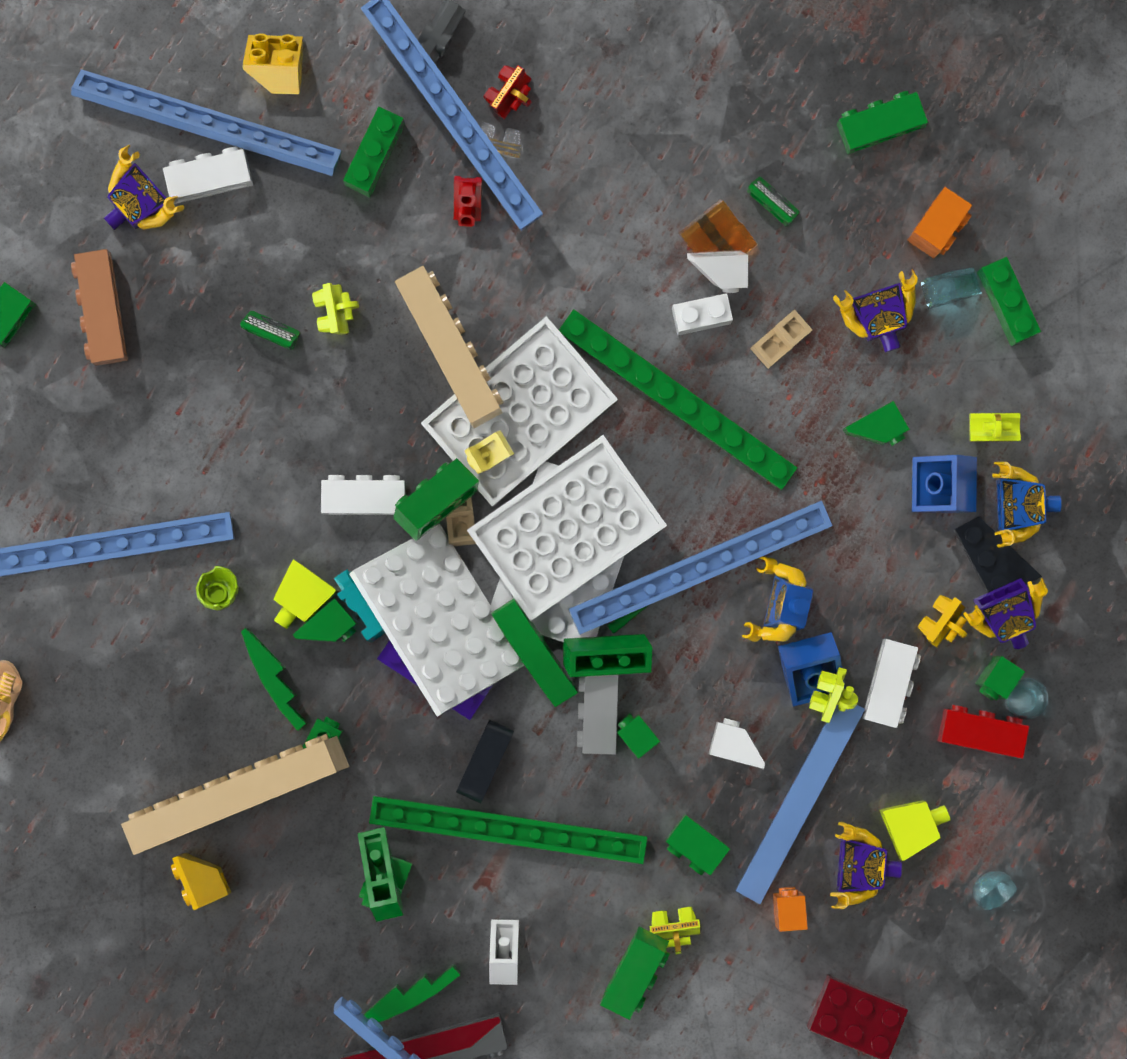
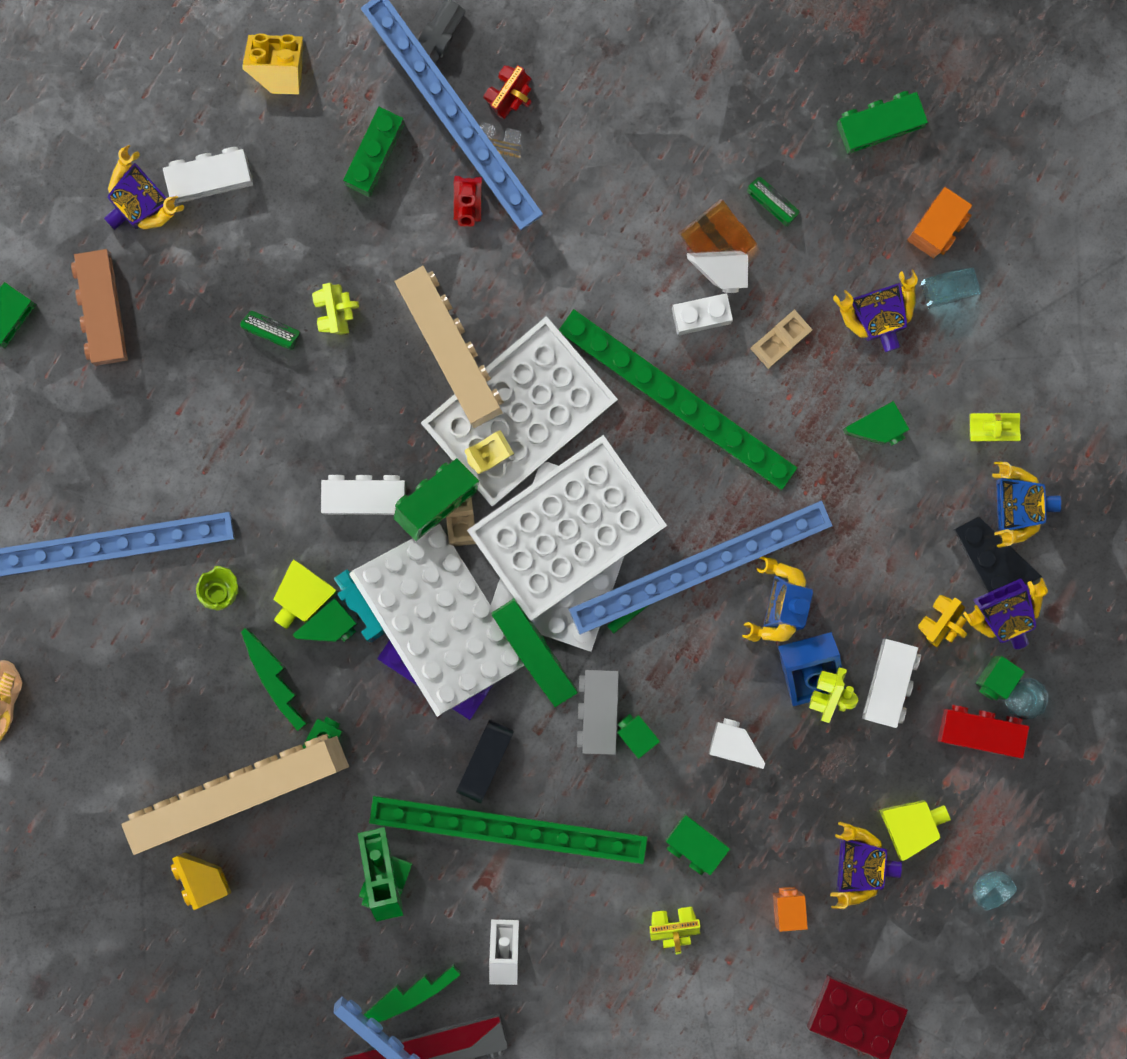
medium blue plate [71,69,342,176] -> none
green brick [563,634,652,677] -> none
green brick [600,926,670,1020] -> none
medium blue tile [735,705,865,904] -> none
blue slope [912,455,977,513] -> none
green brick [977,257,1041,346] -> none

